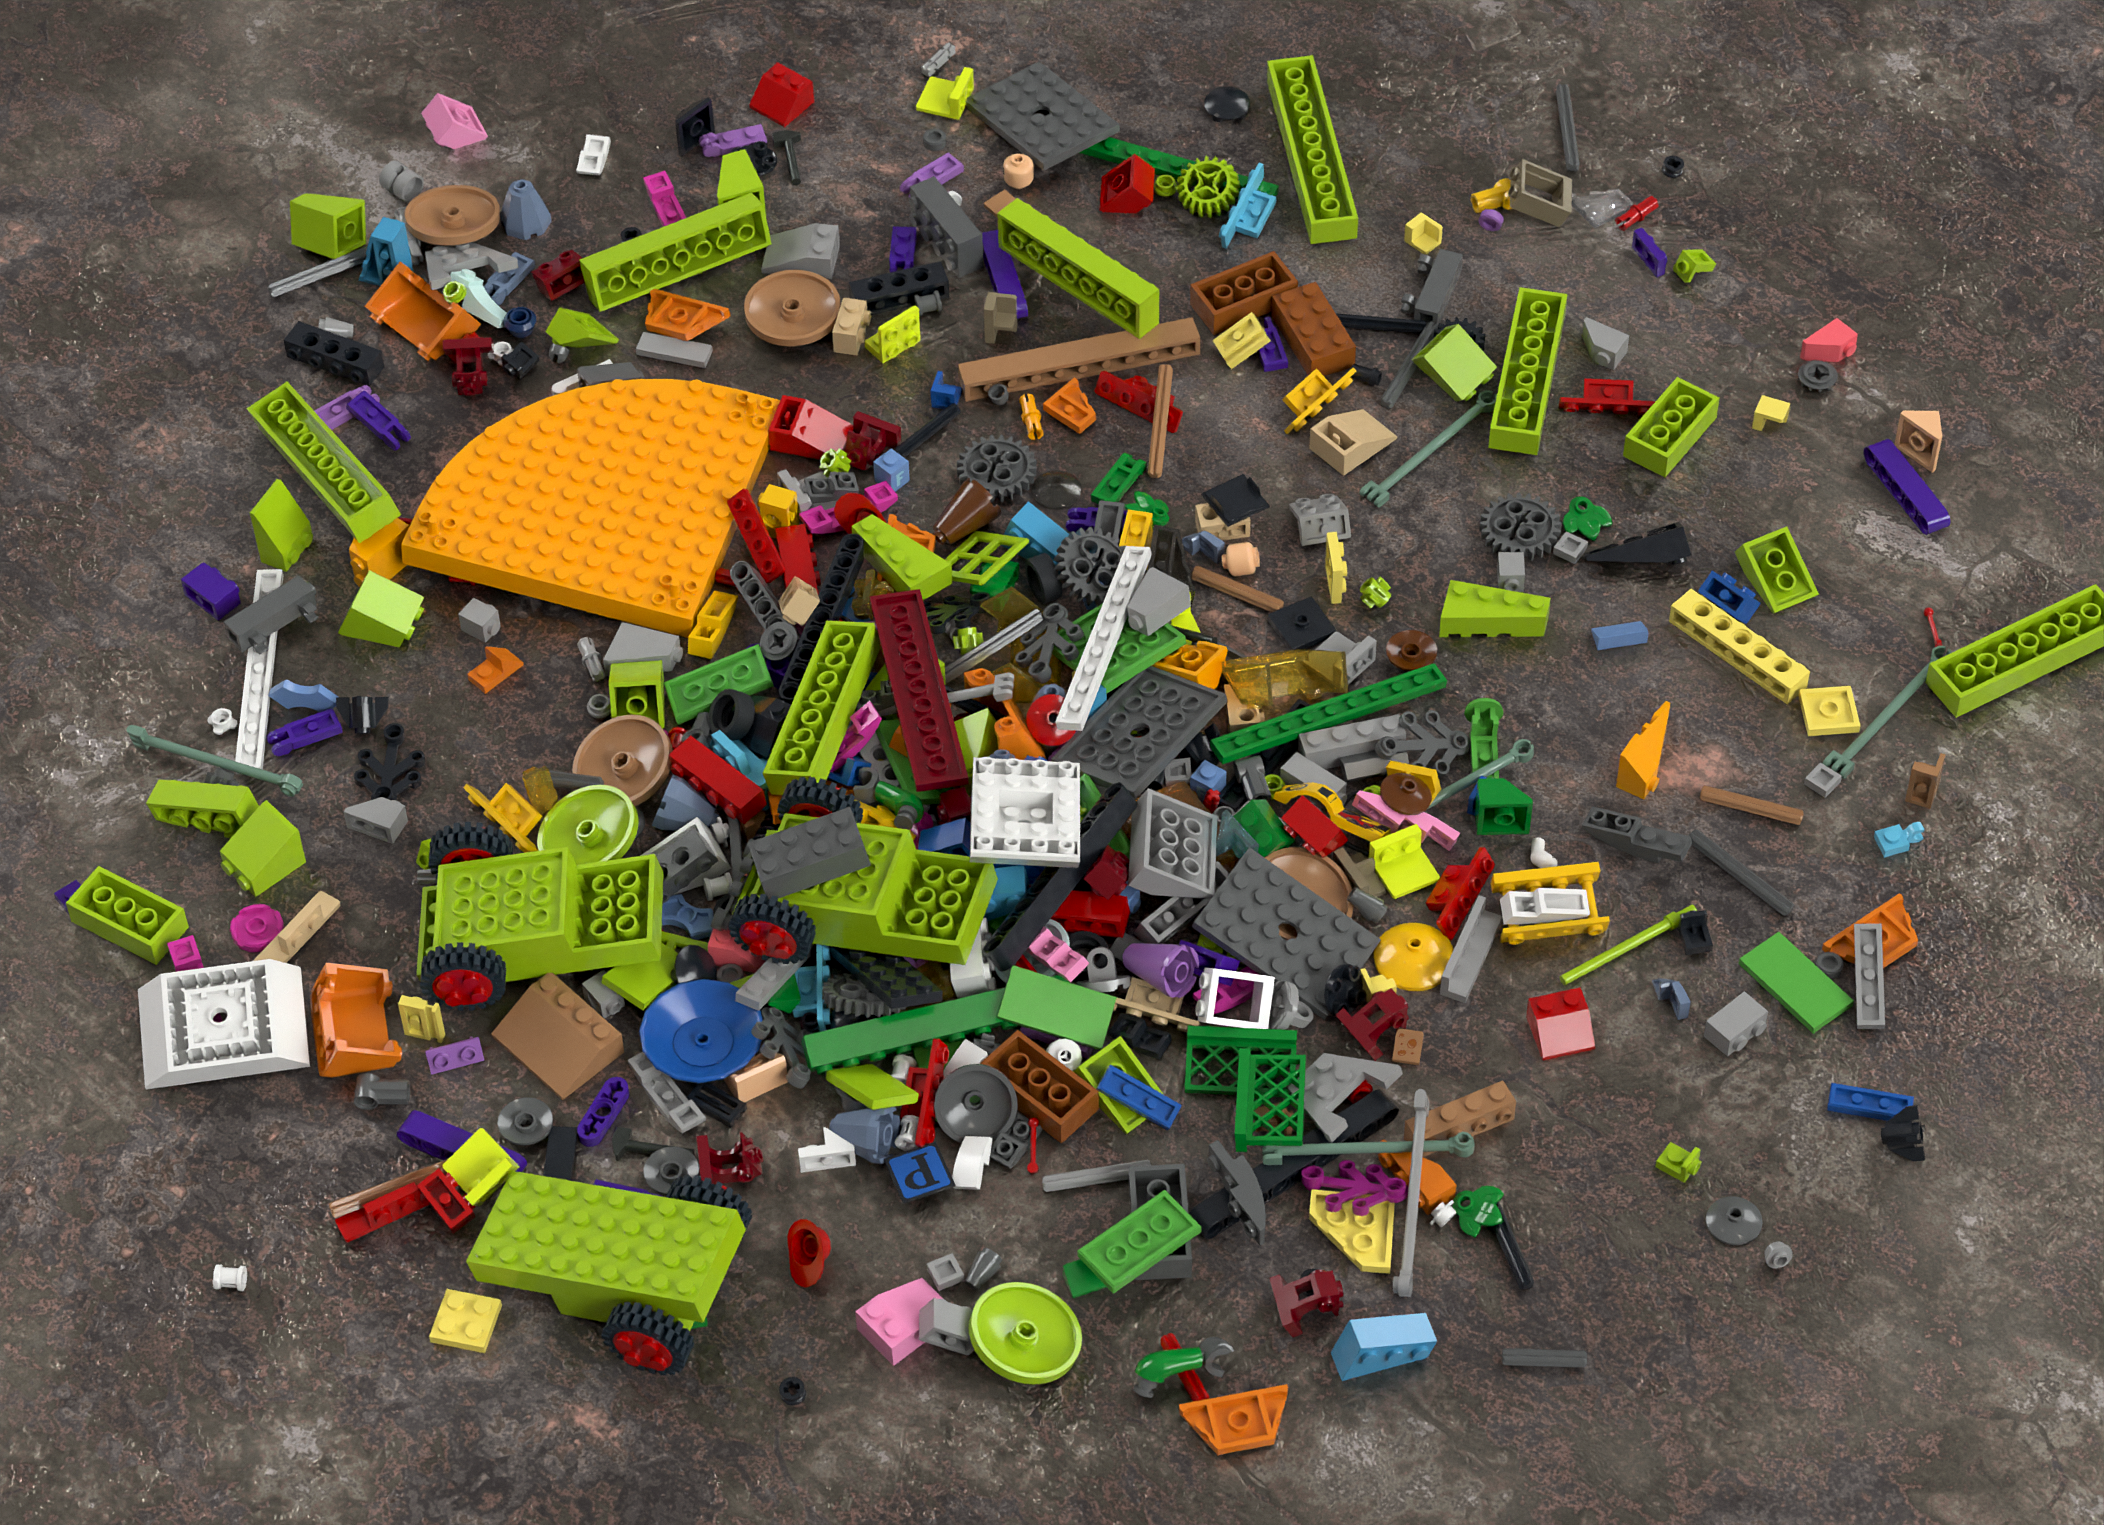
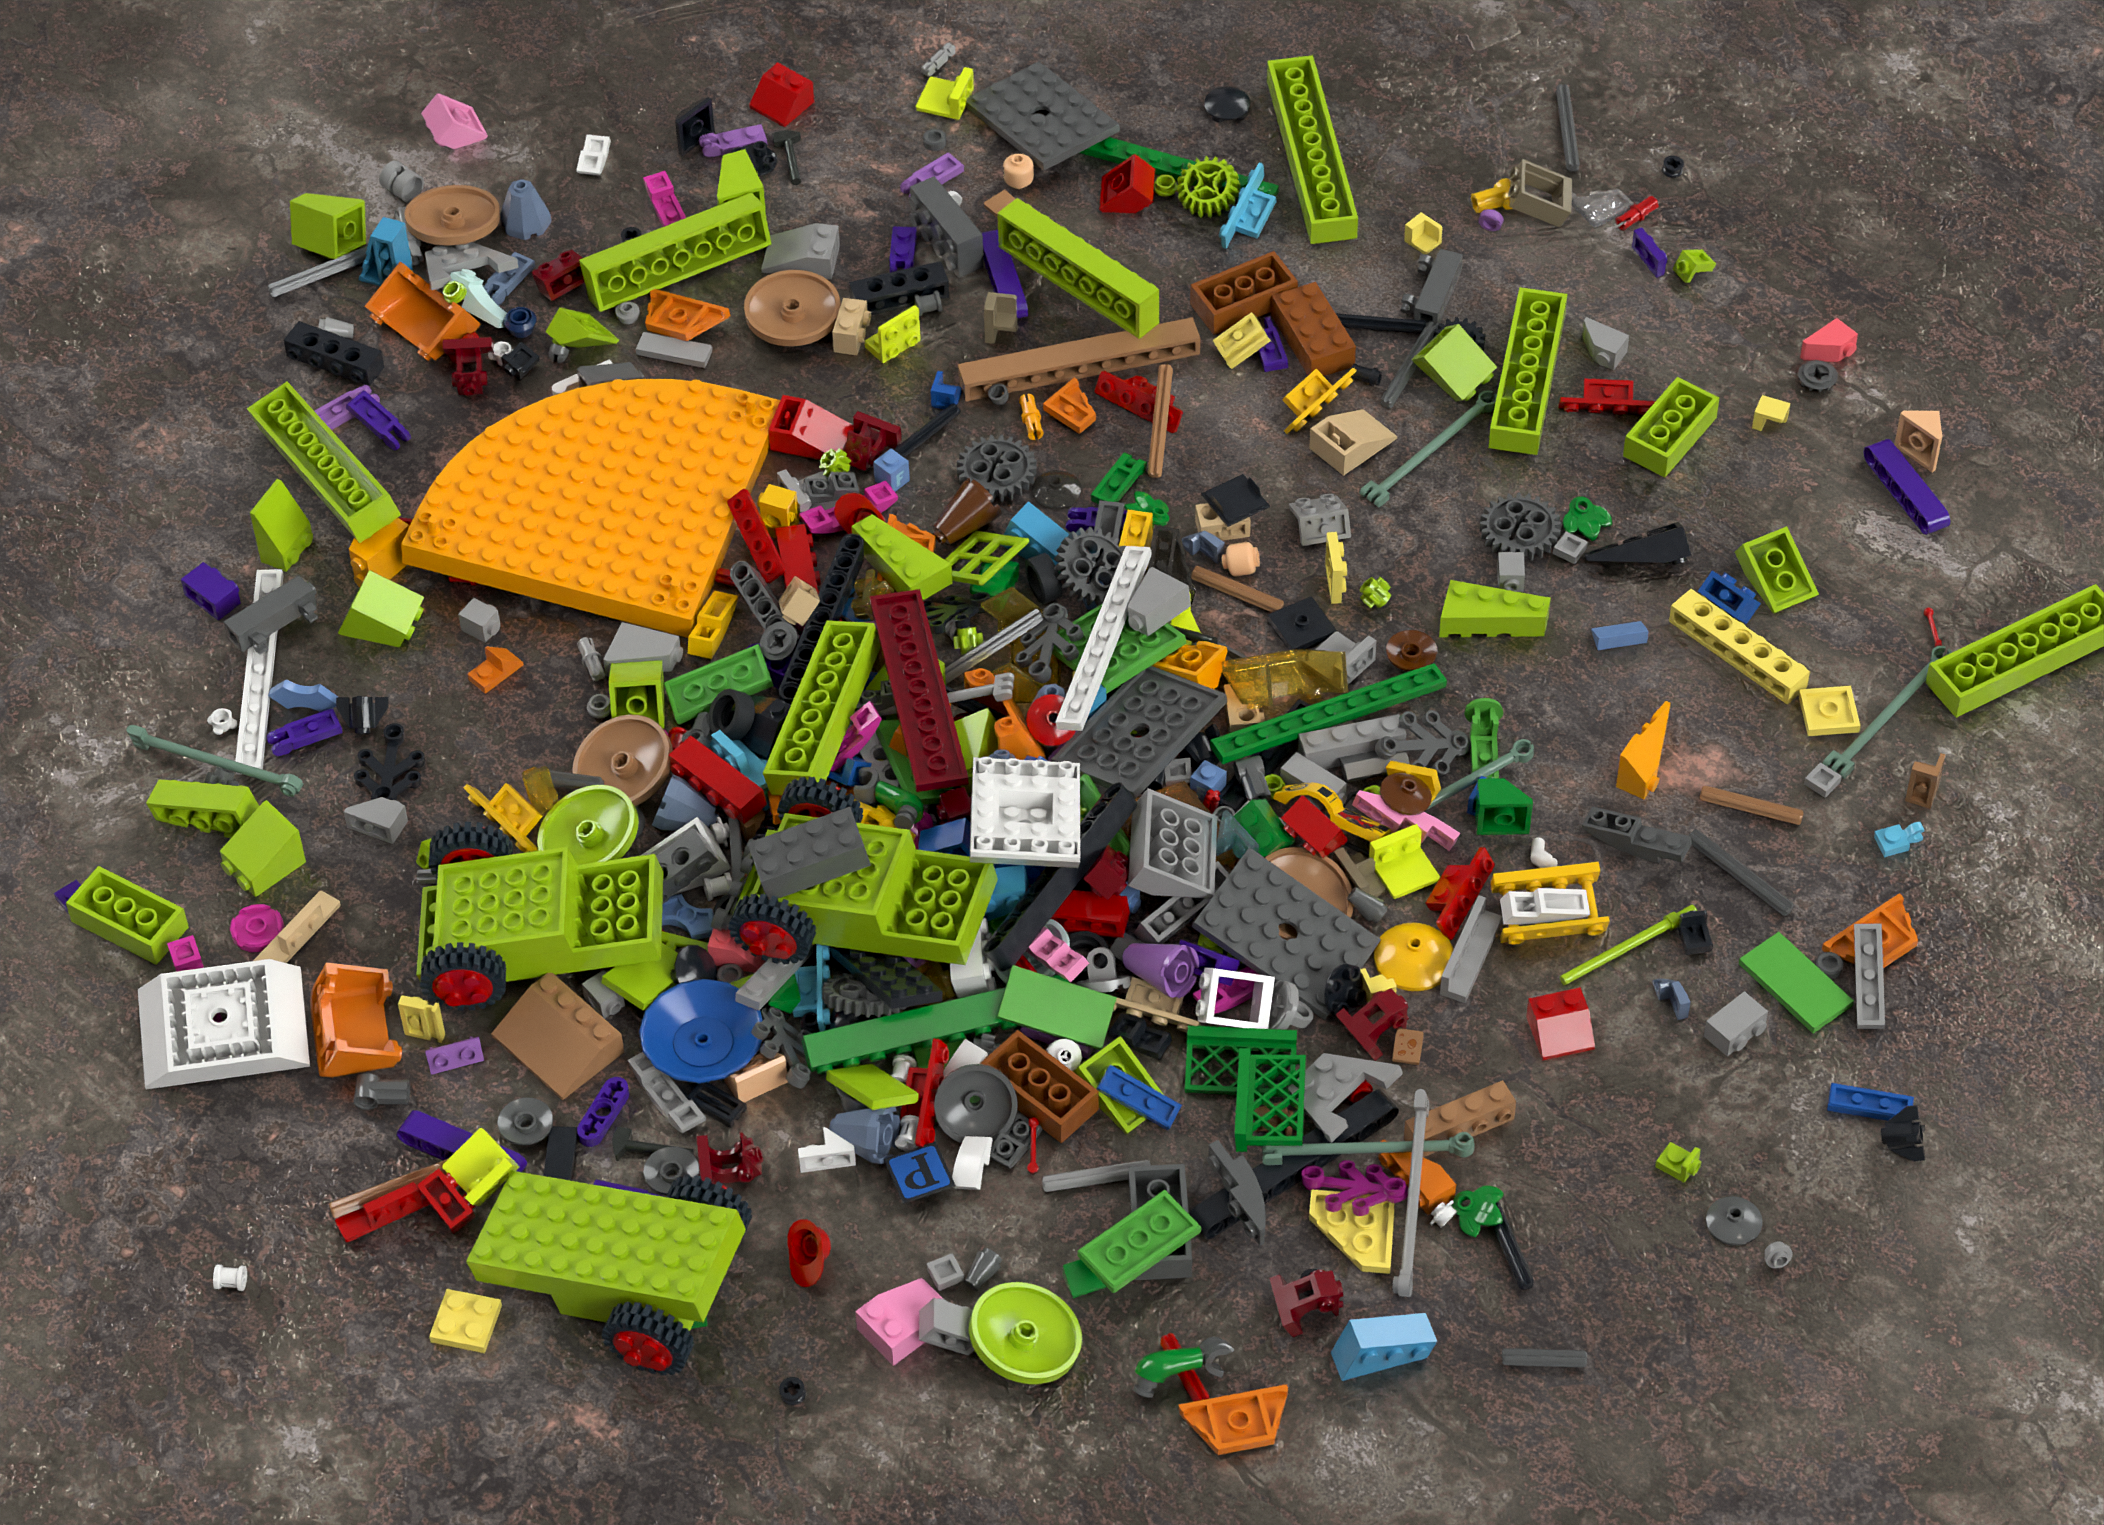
none -> light grey plate [616,302,640,324]

